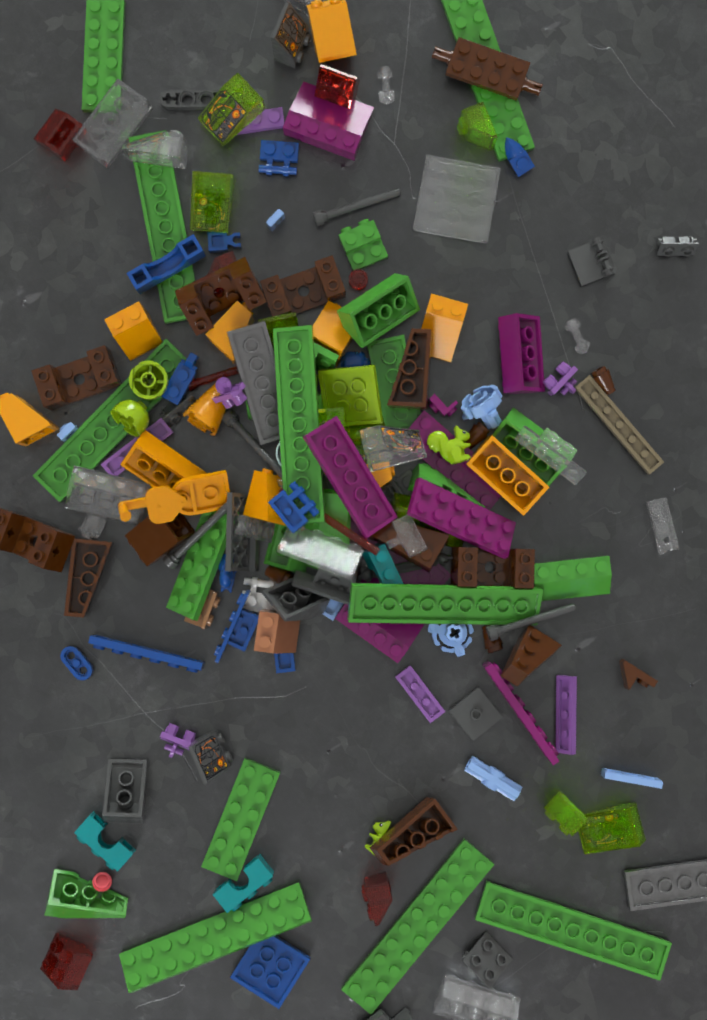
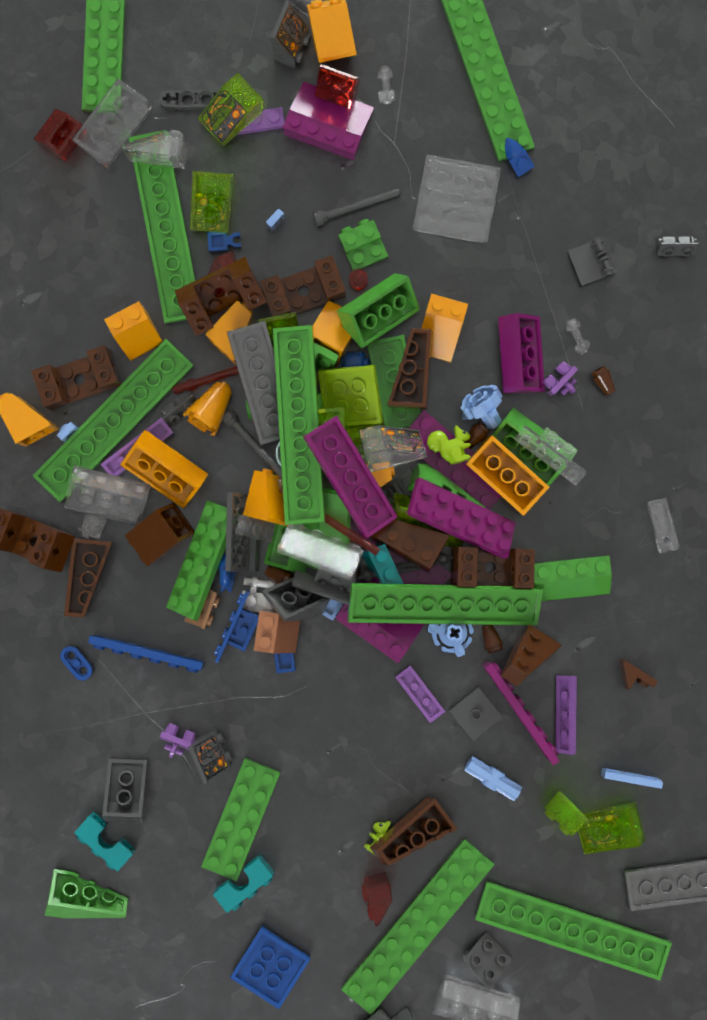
clear red slope [40,933,93,990] -> none
coral plate [92,872,112,892] -> none
lime cylinder [110,399,150,437] -> none
light orange plate [118,470,230,524] -> none
bright green plate [119,882,312,993] -> none
blue arch [126,234,206,294] -> none
lime cylinder [129,360,169,400] -> none
blue hinge [161,352,199,406] -> none
dark grey piece [163,502,227,569] -> none
medium lavender hips [212,377,247,409] -> none
blue plate [259,140,299,176] -> none
blue plate [268,481,320,534] -> none
clear plate [387,515,427,558] -> none
magenta bracket [428,393,458,417] -> none
reddish brown plate [432,37,543,101] -> none
clear neon green slope [457,102,498,151] -> none
dark grey piece [486,604,577,641] -> none
dark tan plate [574,375,664,475] -> none

